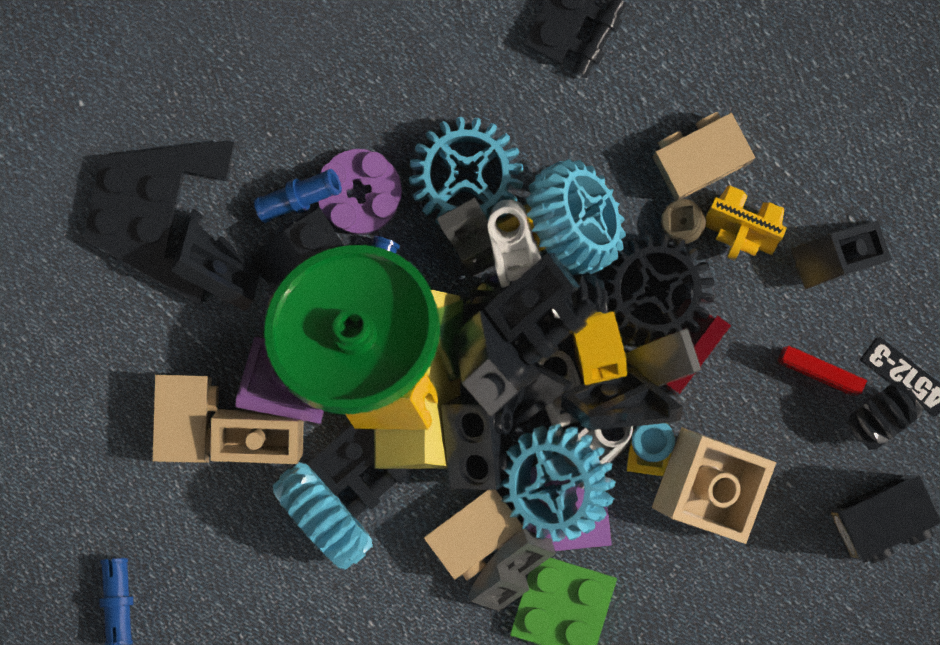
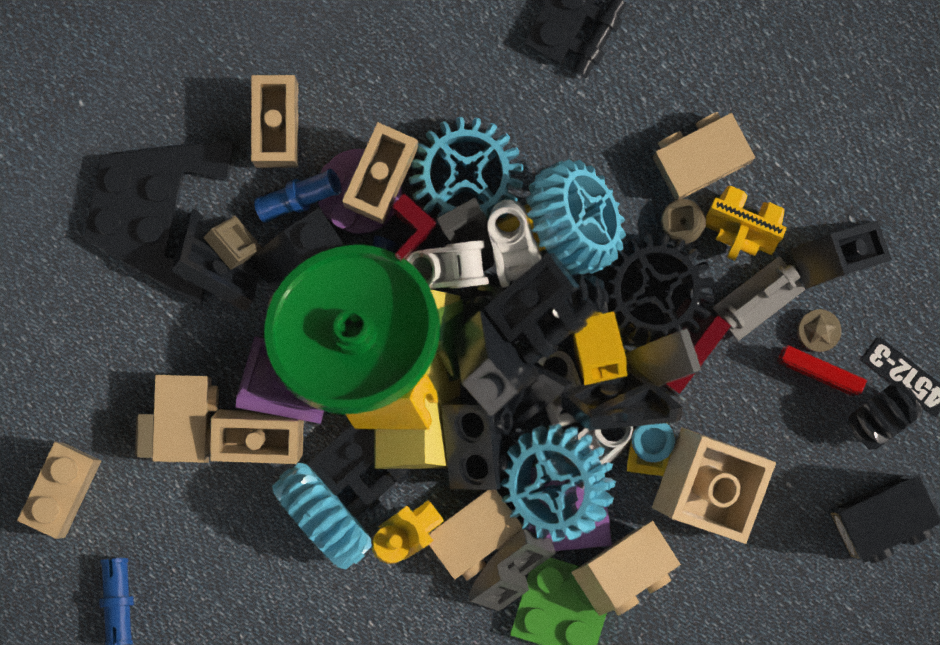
none -> tan brick [17,442,102,539]
none -> dark tan tile [135,414,154,458]
none -> dark tan tile [203,216,262,270]
none -> tan brick [251,75,298,168]
none -> tan brick [342,123,418,225]
none -> yellow hips [371,501,444,564]
none -> dark red panel [392,194,437,261]
none -> white piece [406,241,489,289]
none -> tan brick [571,521,681,616]
none -> light grey hinge [712,256,806,341]
none -> dark tan tile [797,309,841,353]

